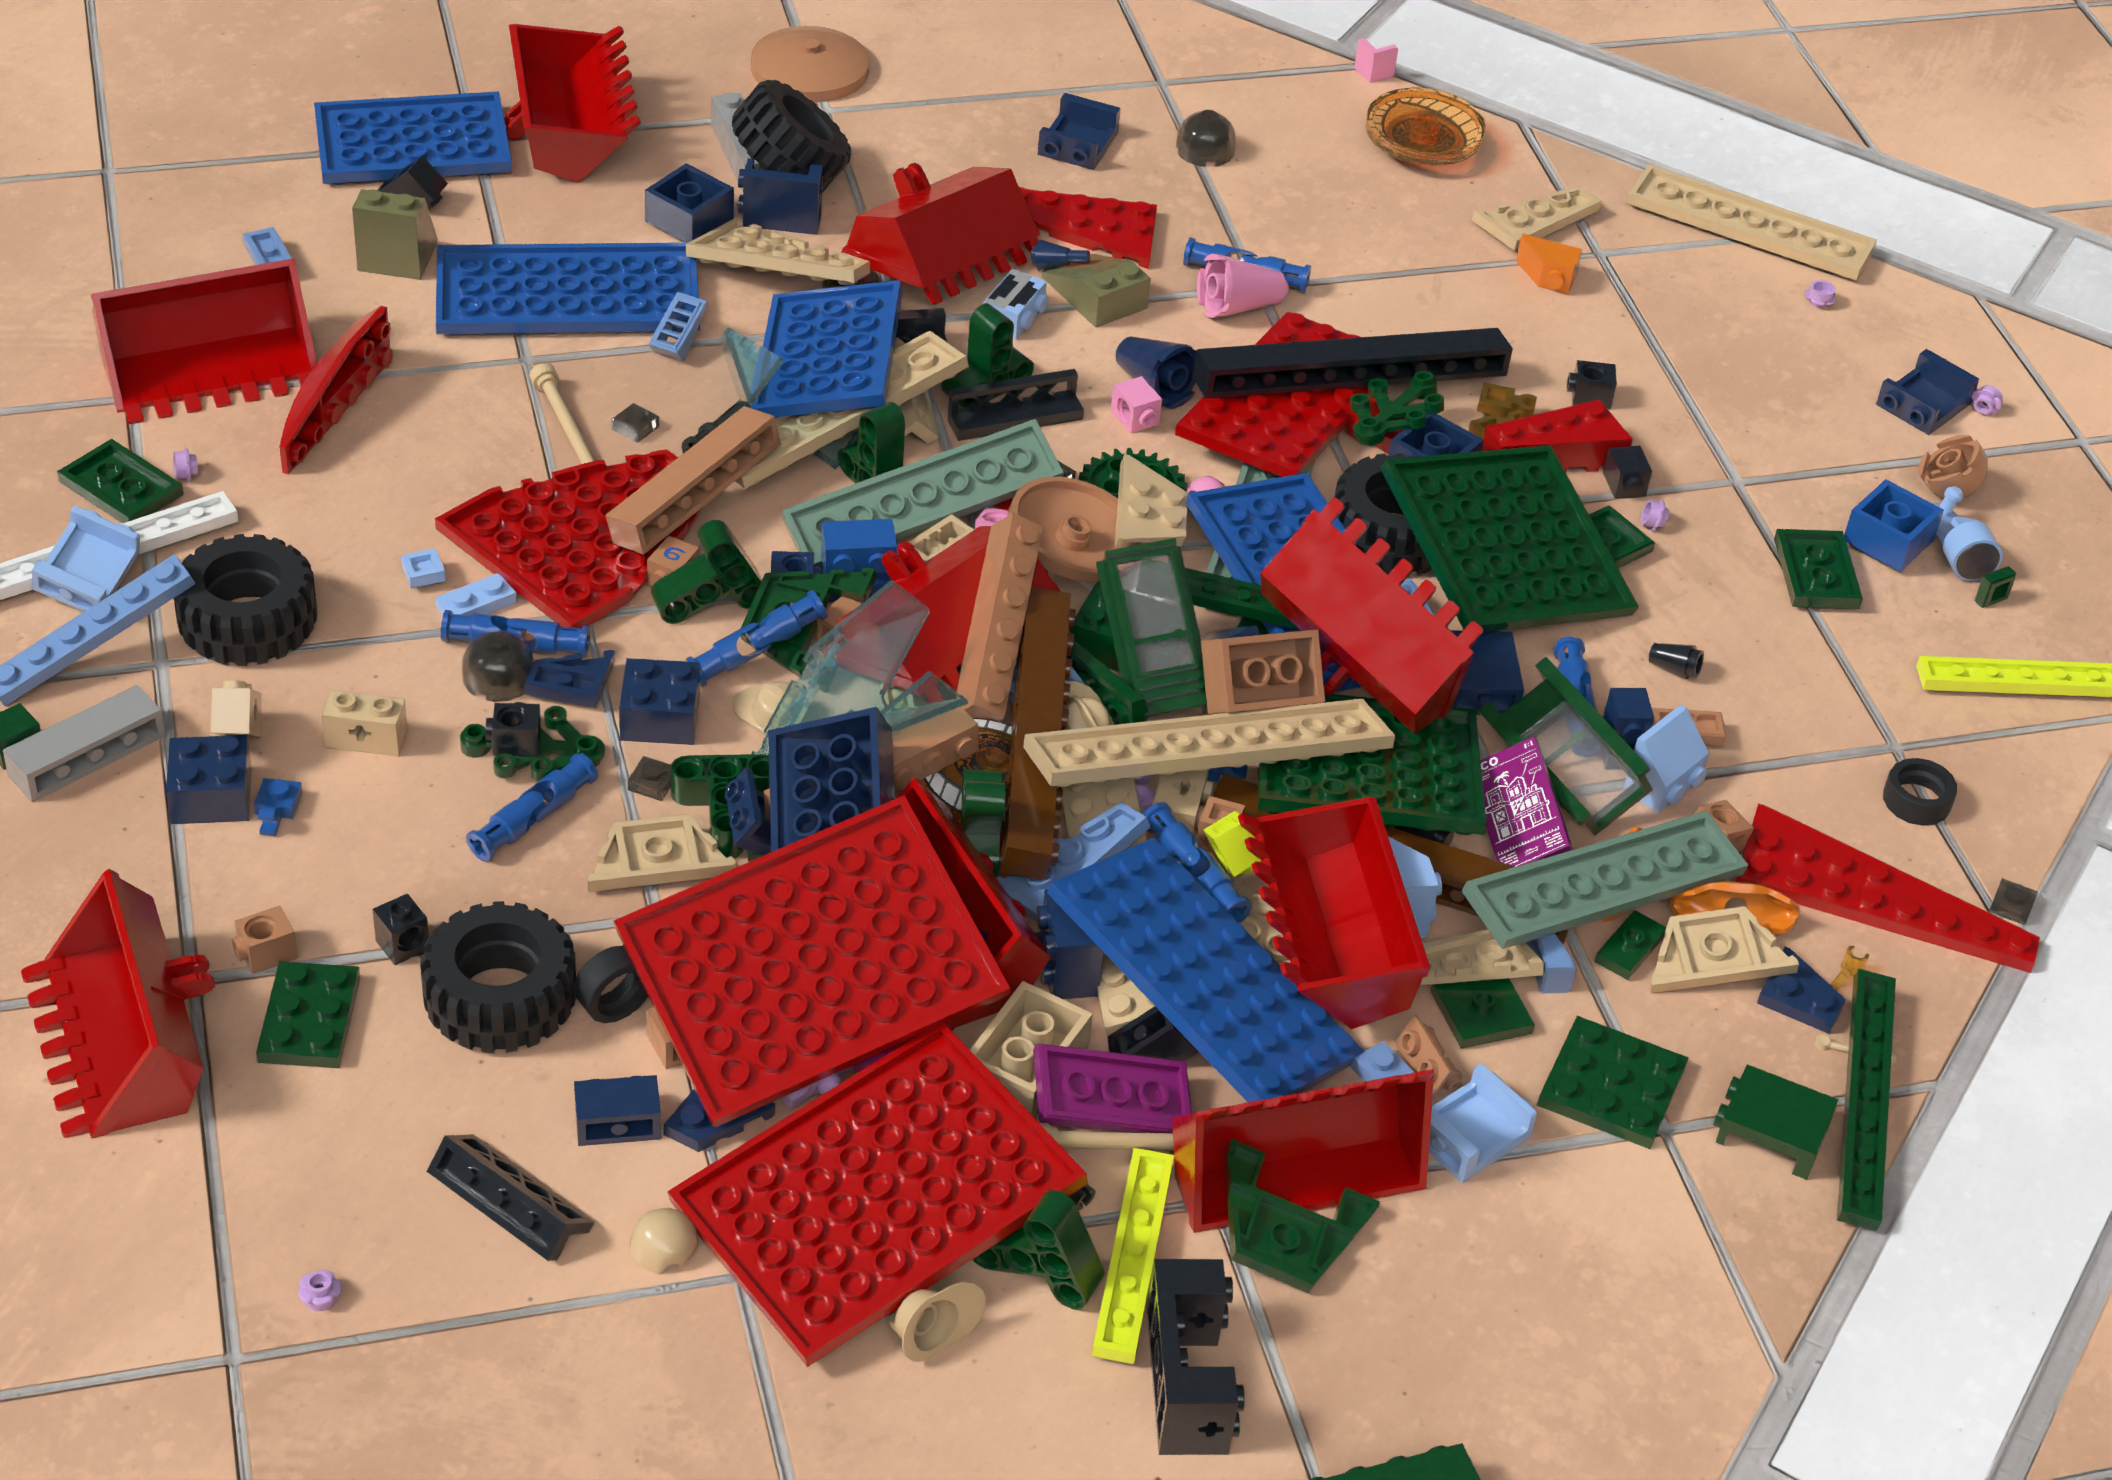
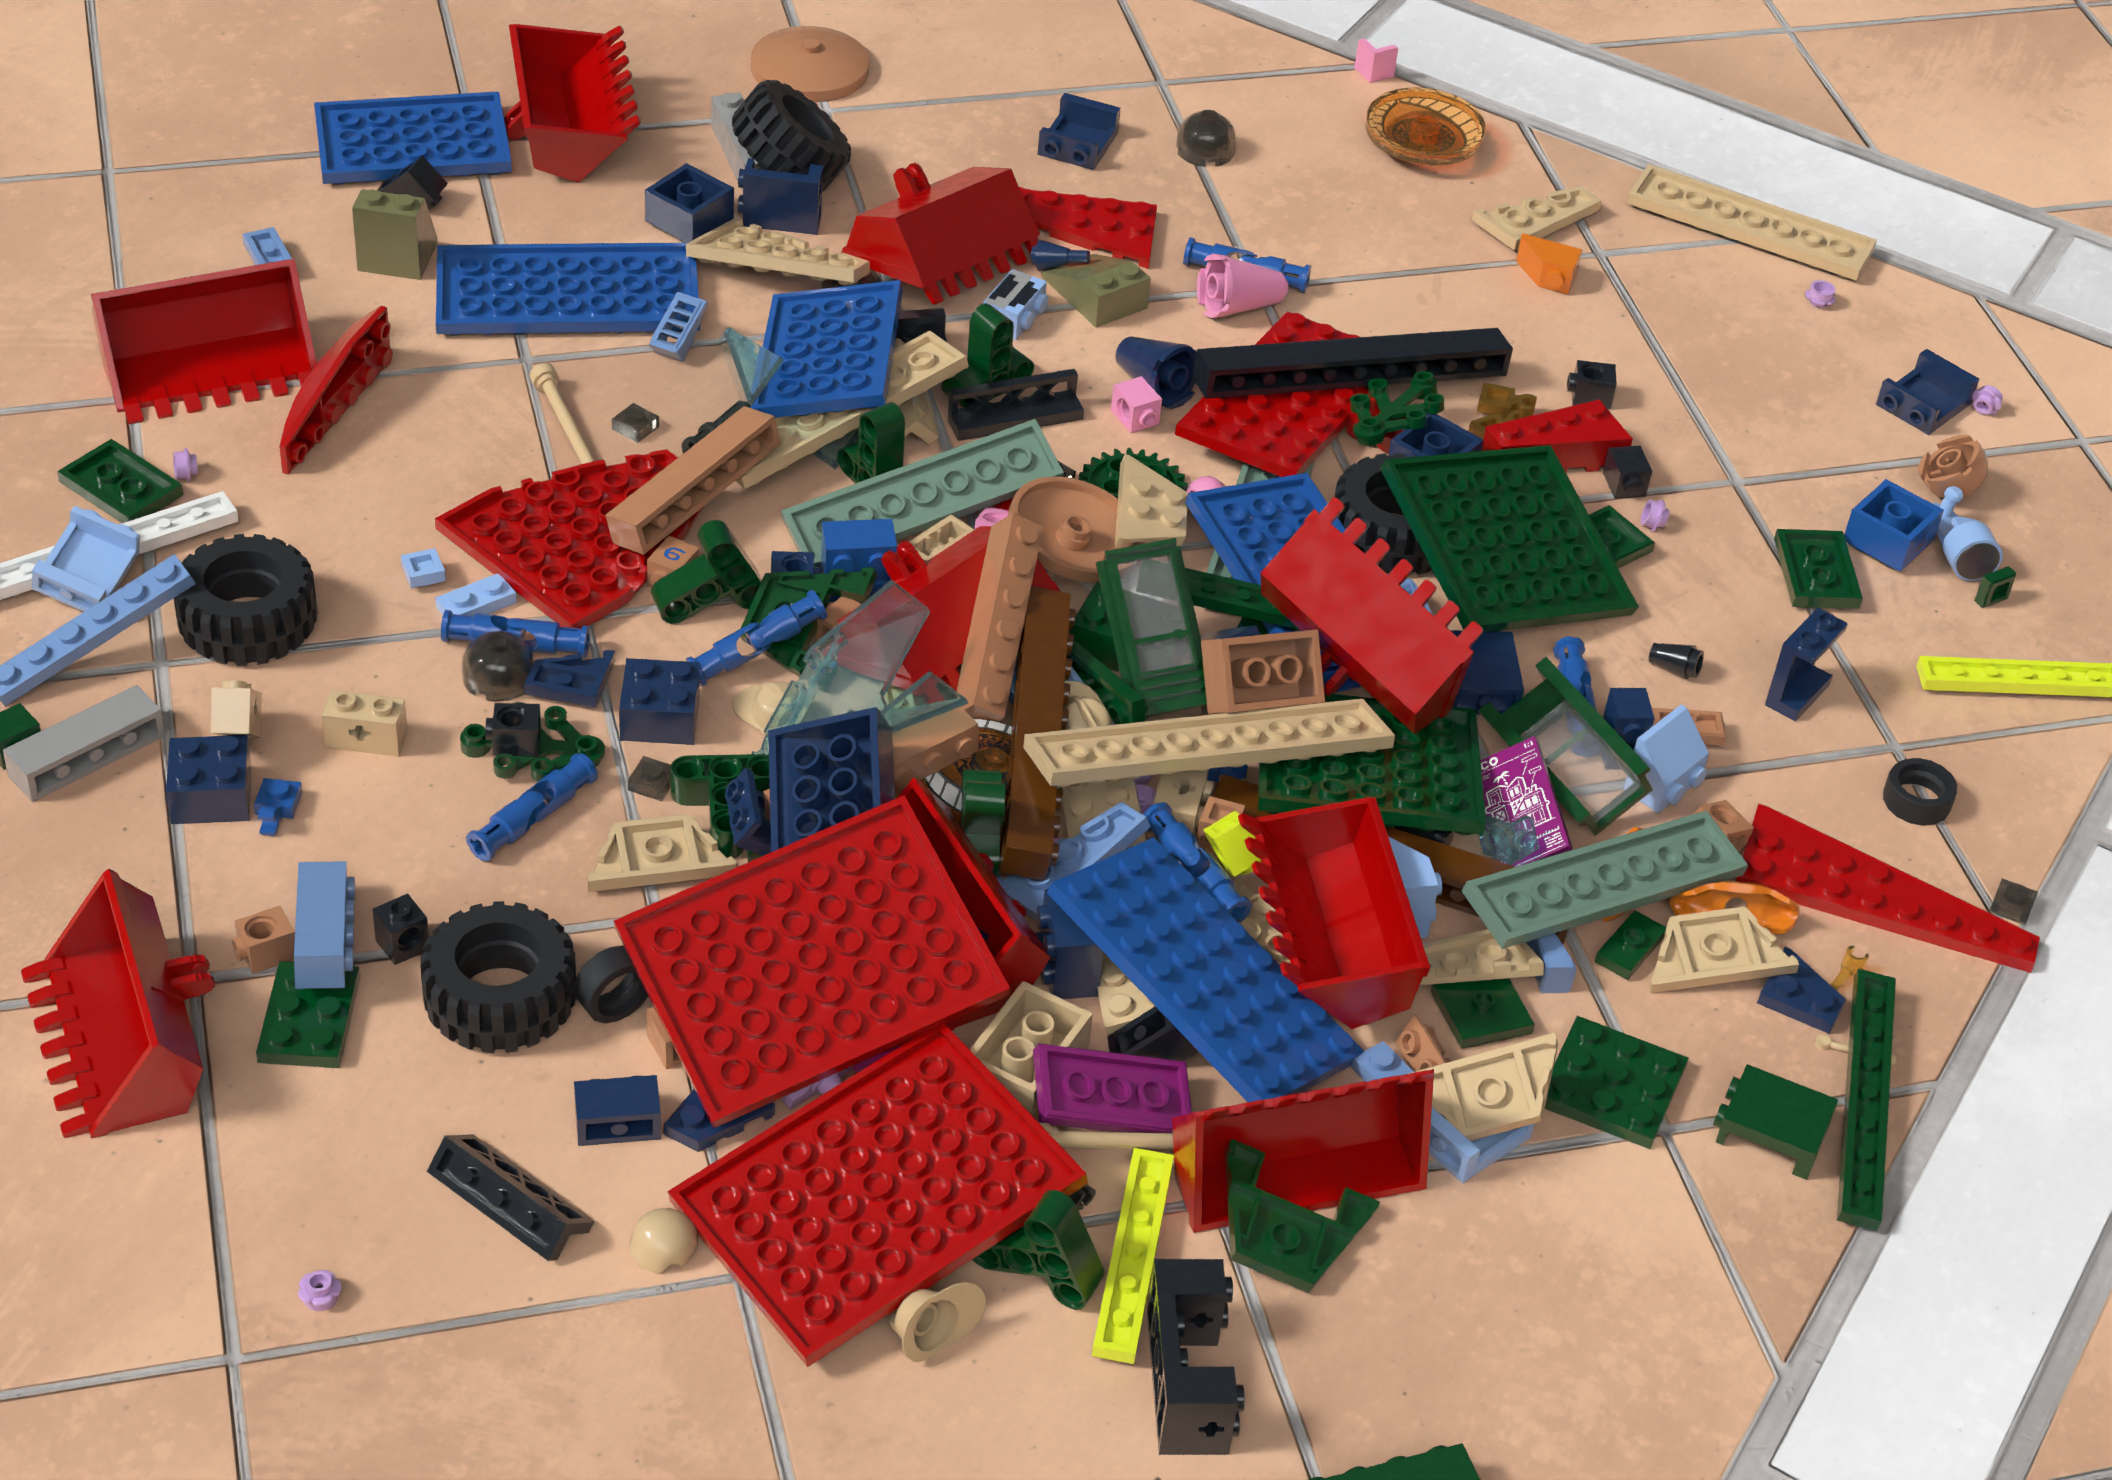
none -> medium blue brick [294,861,355,989]
none -> tan wing [1408,1033,1558,1141]
none -> clear light blue bracket [1478,815,1539,865]
none -> dark blue panel [1765,608,1848,722]

